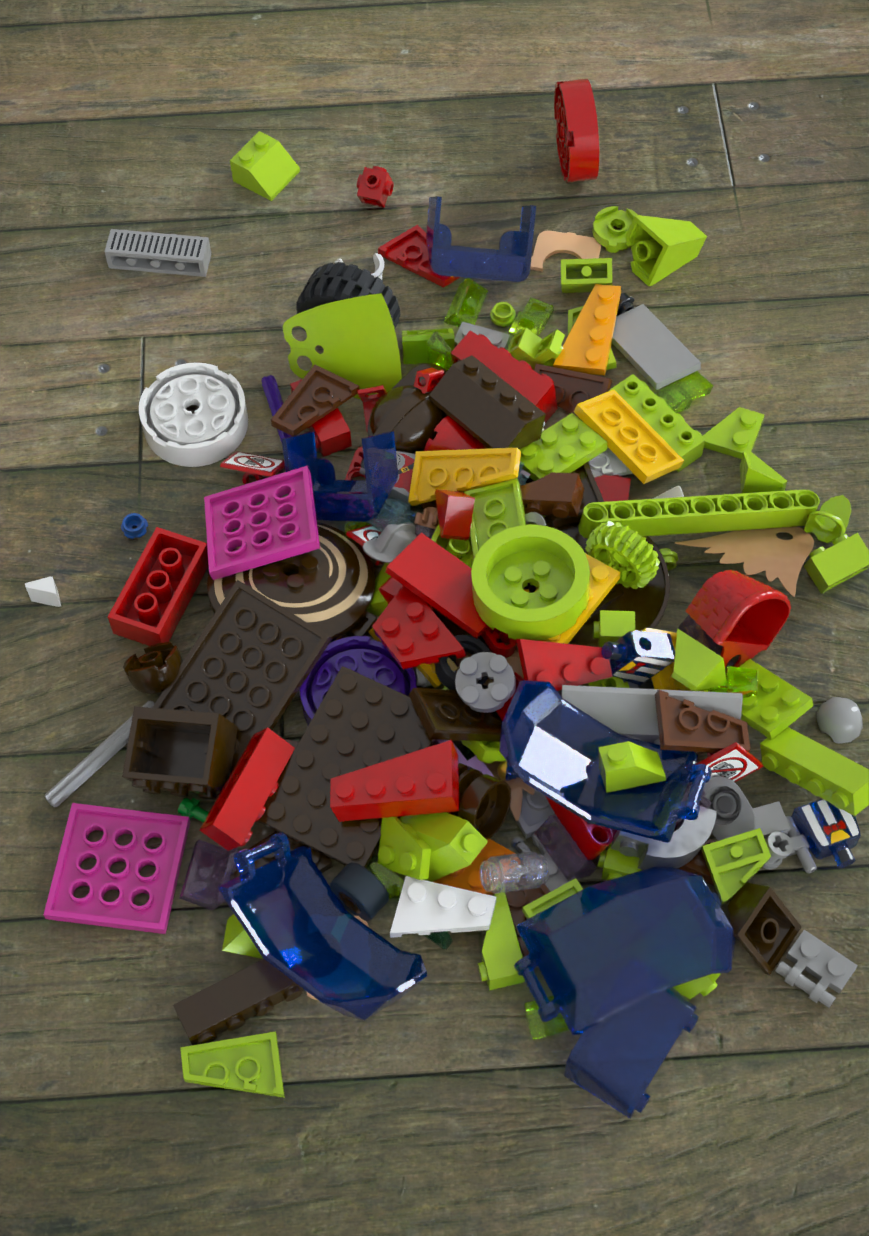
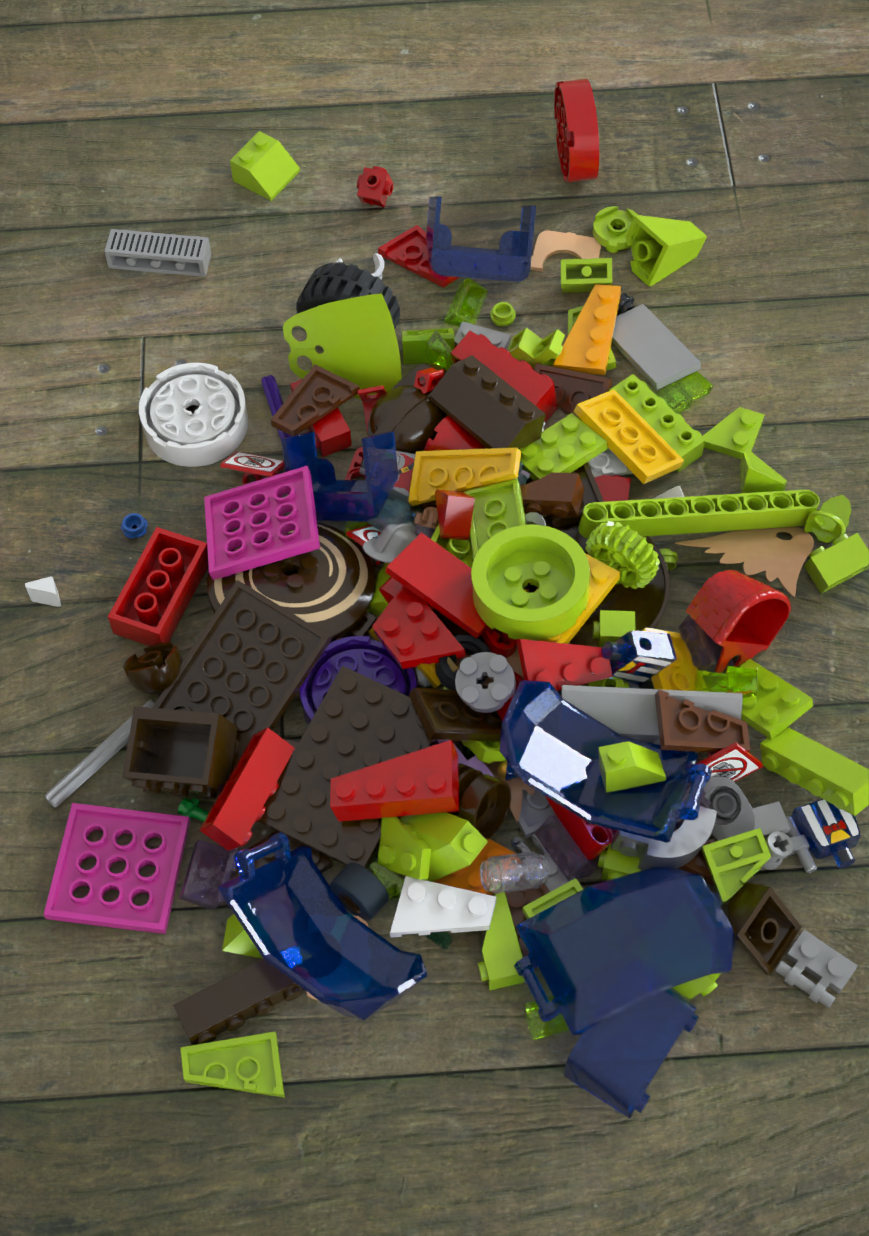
clear neon green slope [509,297,554,336] -> none
lime slope [671,628,726,691] -> none
light grey hair [816,697,863,743] -> none

